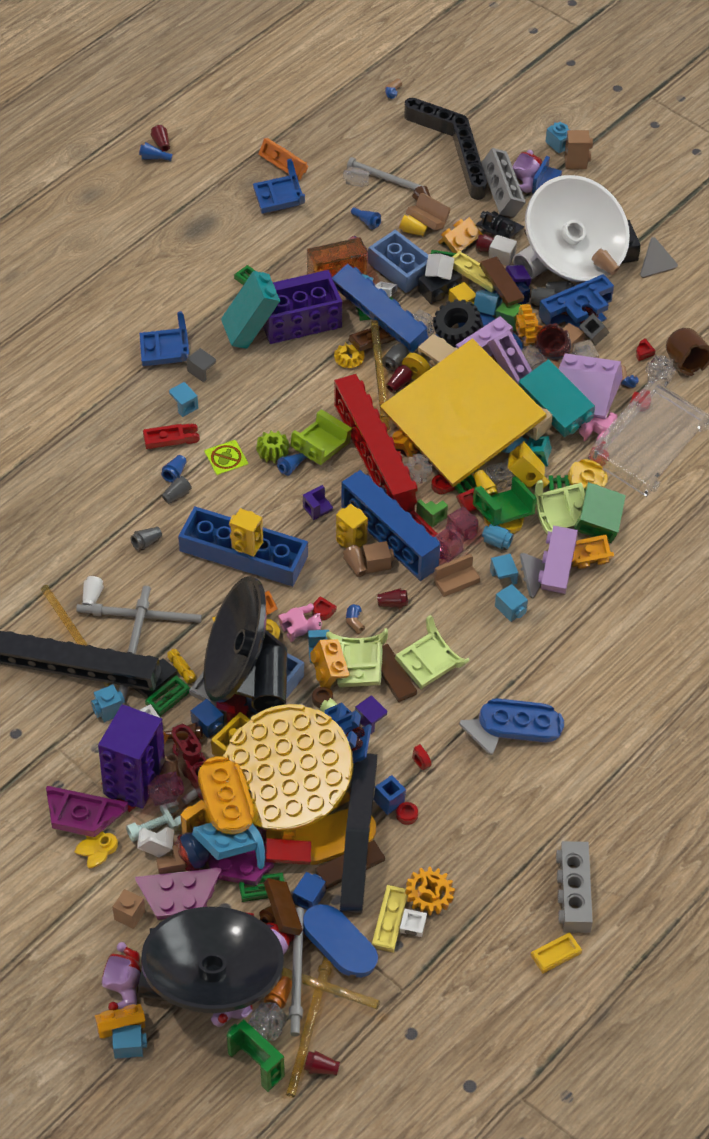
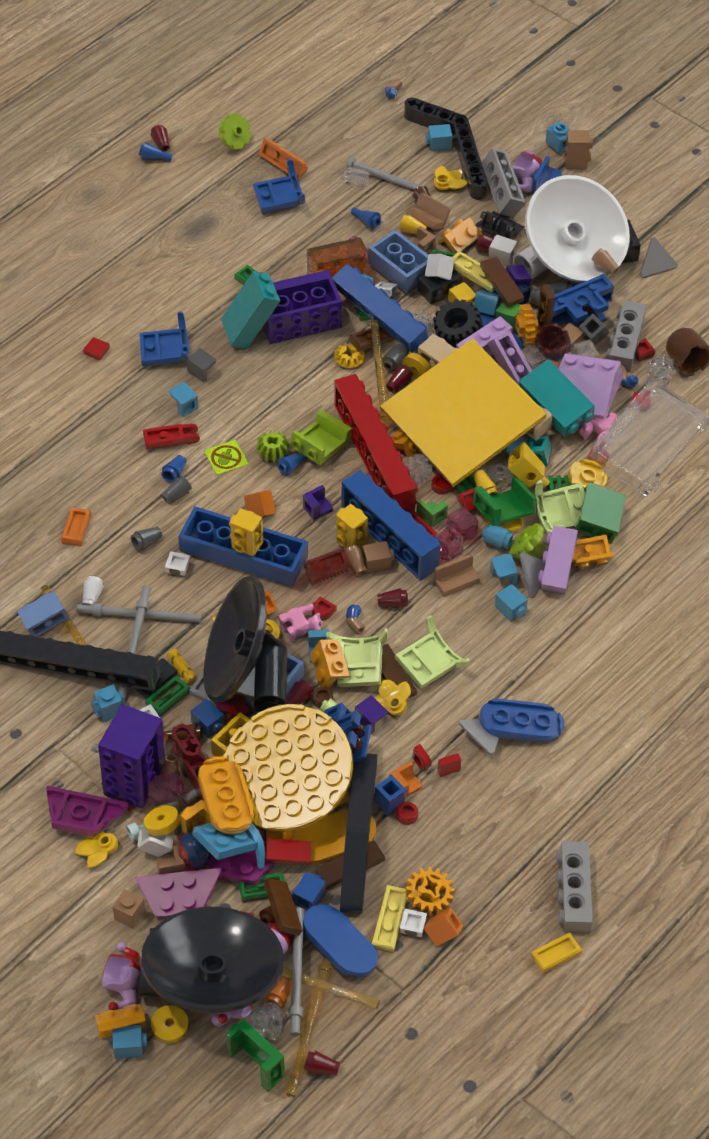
none -> medium blue brick [17,590,70,637]
none -> orange tile [61,507,91,546]
none -> red tile [83,337,110,361]
none -> yellow piece [144,805,180,836]
none -> yellow piece [151,1005,189,1044]
none -> white plate [165,551,190,576]
none -> lime plant [218,113,251,150]
none -> orange panel [244,489,276,516]
none -> dark red cone [286,679,314,705]
none -> clear red brick [304,547,350,585]
none -> yellow plate [374,680,411,716]
none -> orange panel [389,761,422,798]
none -> medium nougat panel [412,226,436,254]
none -> orange panel [424,907,463,946]
none -> dark azure brick [425,124,452,151]
none -> yellow plate [433,166,467,190]
none -> red tile [437,753,461,777]
none -> lime plant [509,523,547,559]
none -> reddish brown tile [537,284,555,332]
none -> light grey brick [606,300,646,372]

